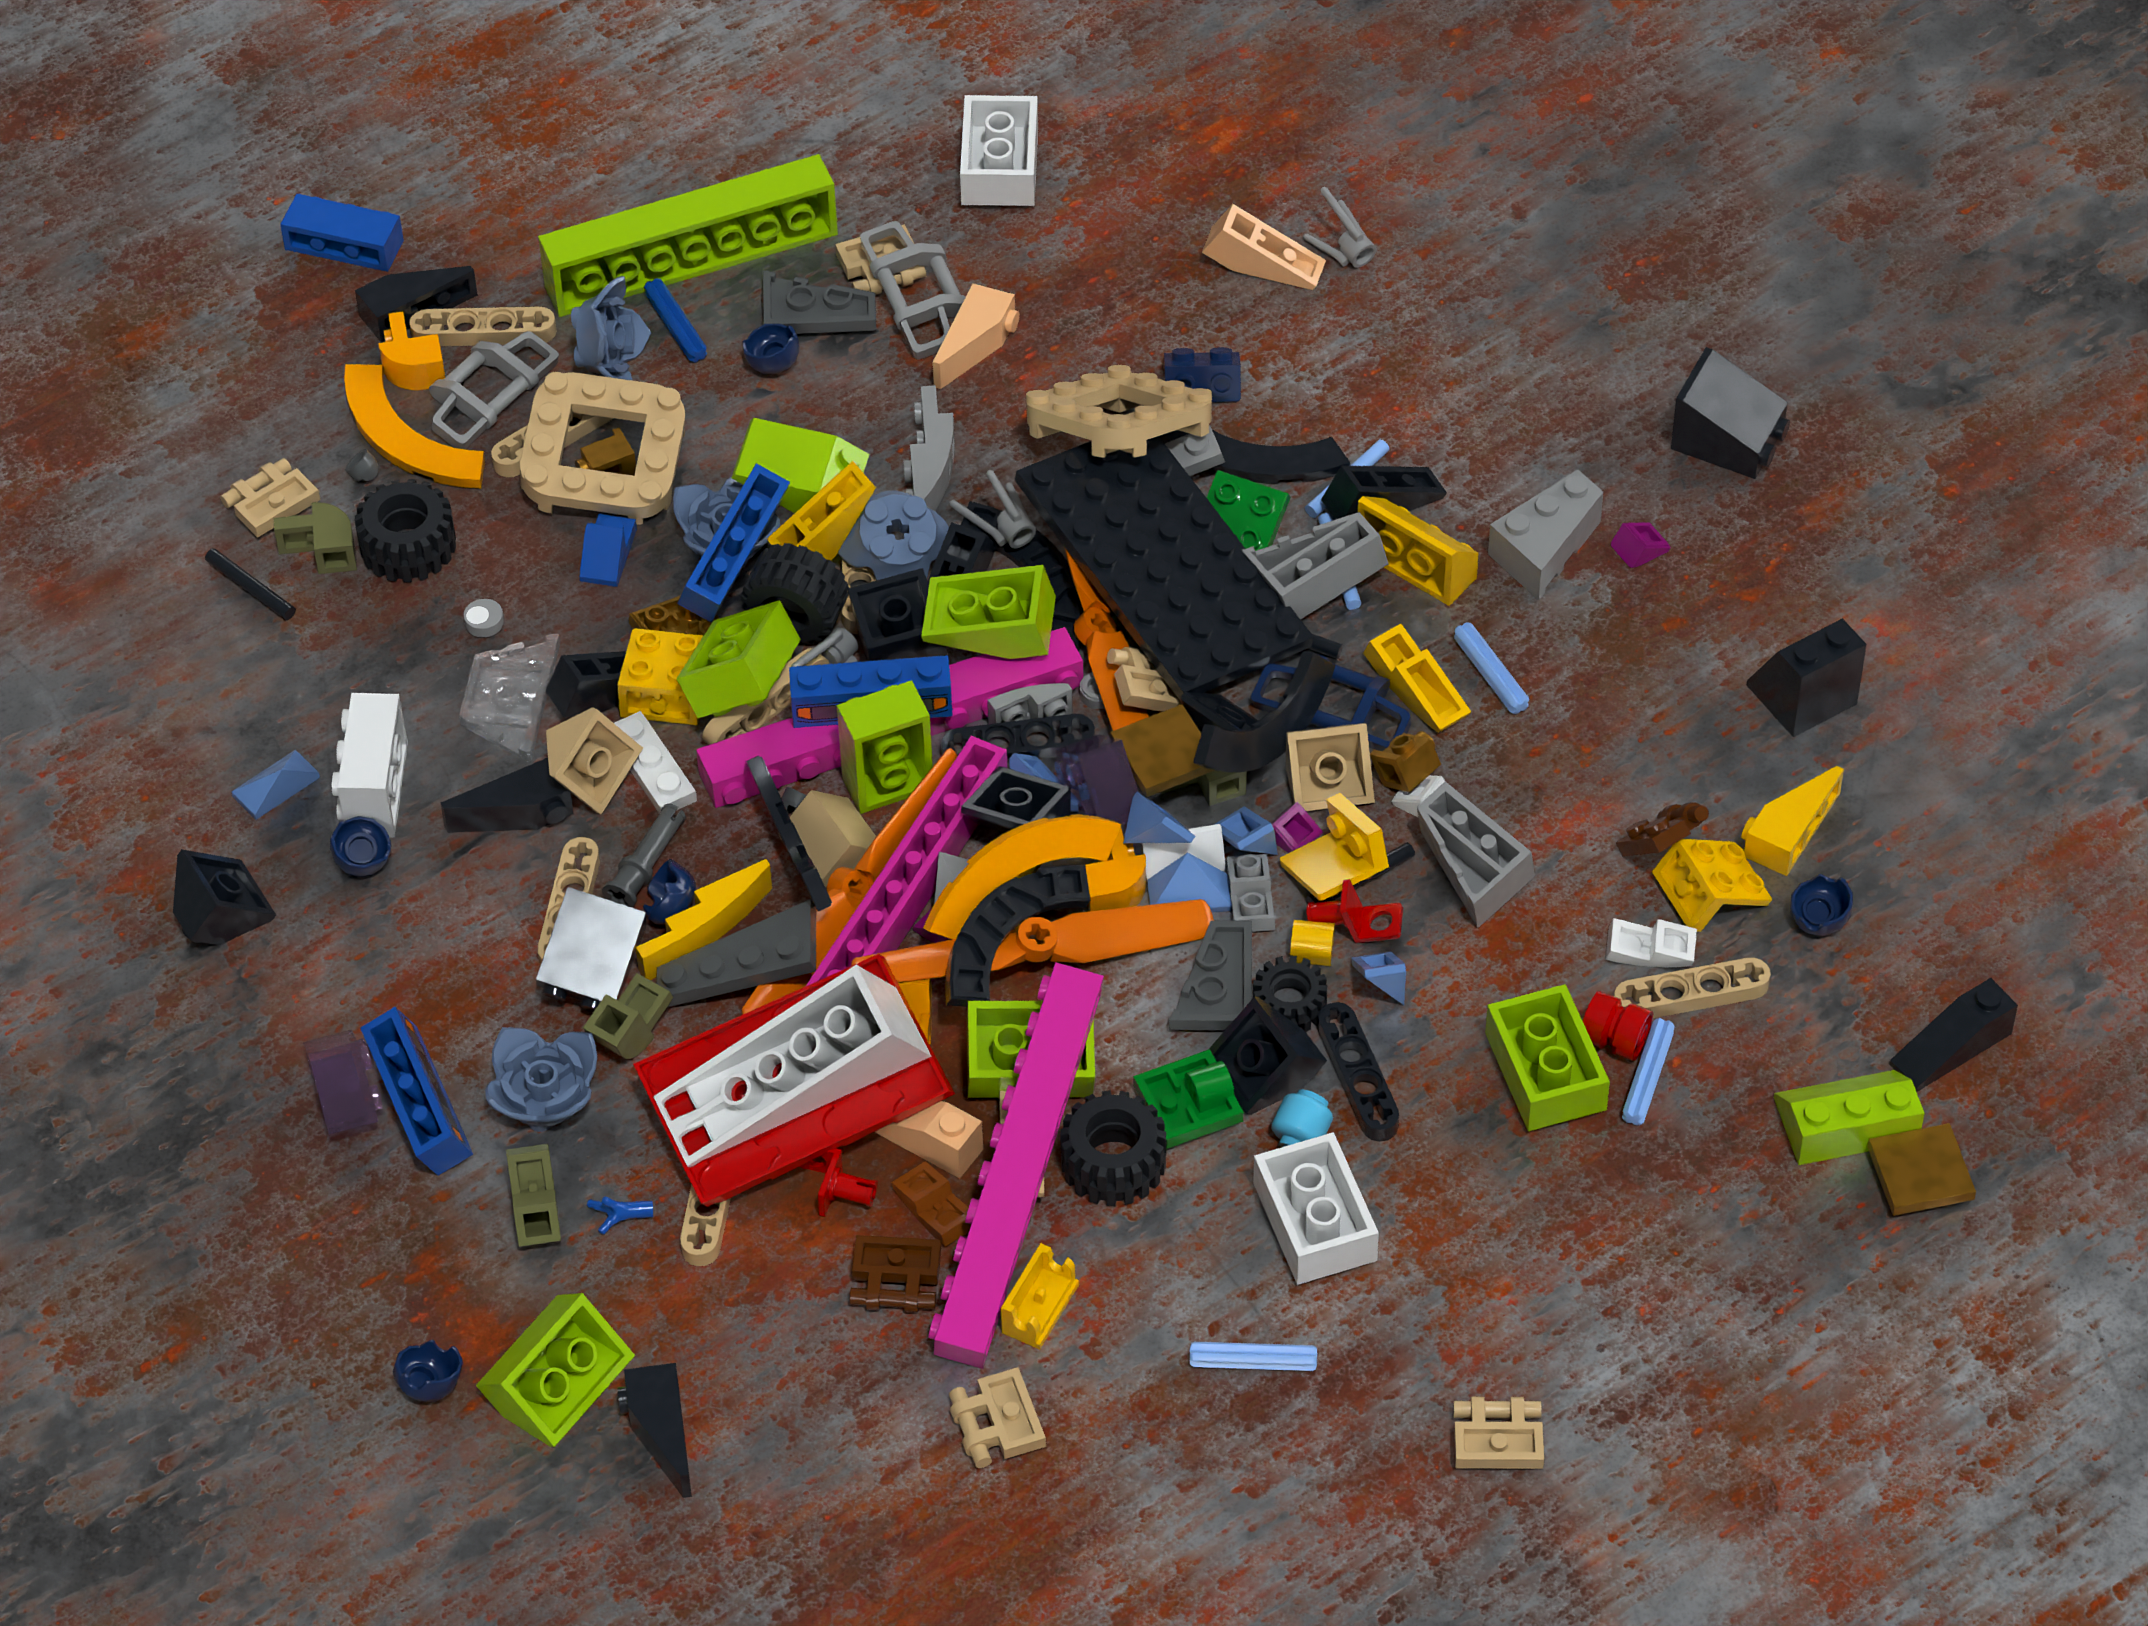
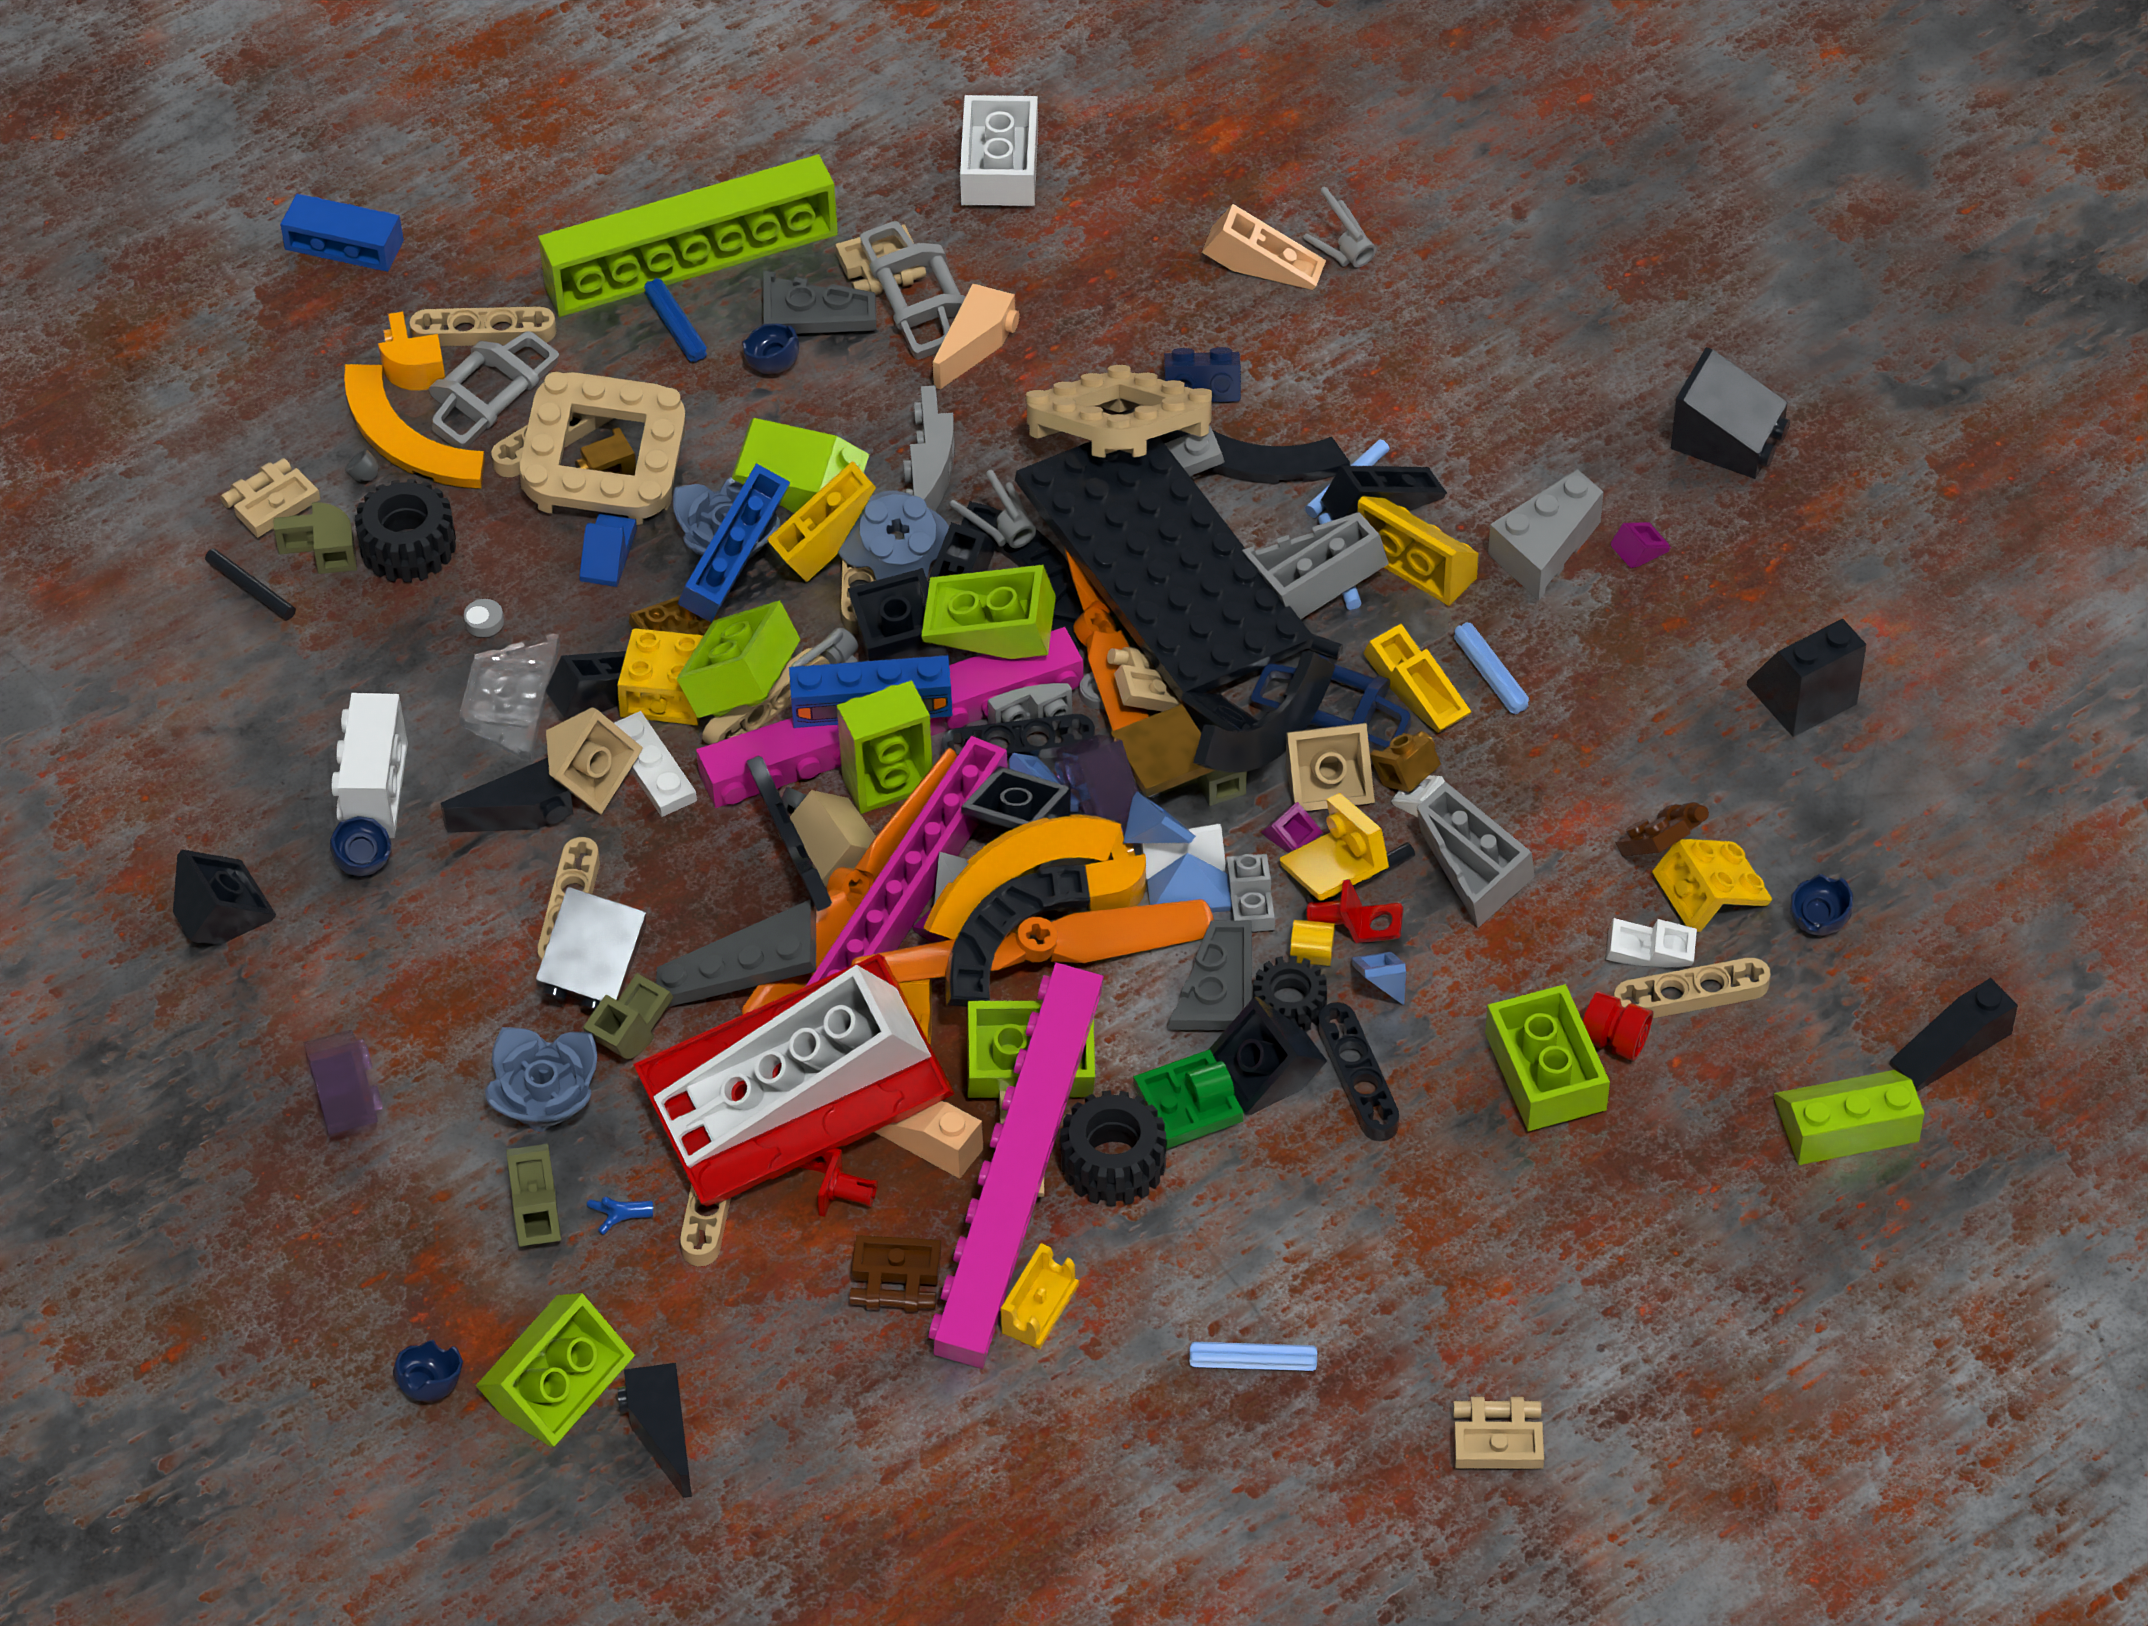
medium blue slope [231,750,320,820] -> none
black slope [355,266,478,343] -> none
blue brick [360,1007,473,1176] -> none
sand blue brick [571,276,652,381] -> none
dark grey pin [602,803,686,908] -> none
yellow slope [636,859,772,980] -> none
dark blue hair [643,859,696,925] -> none
black tyre [741,543,849,645] -> none
dark orange slope [891,1161,971,1247] -> none
tan plate [949,1367,1046,1468] -> none
green plate [1206,470,1291,551] -> none
medium blue slope [1213,806,1278,855] -> none
white brick [1253,1132,1379,1285] -> none
medium azure head [1271,1089,1333,1148] -> none
light blue axle [1622,1018,1675,1126] -> none
yellow slope [1741,766,1844,876] -> none
pearl gold tile [1868,1123,1976,1216] -> none

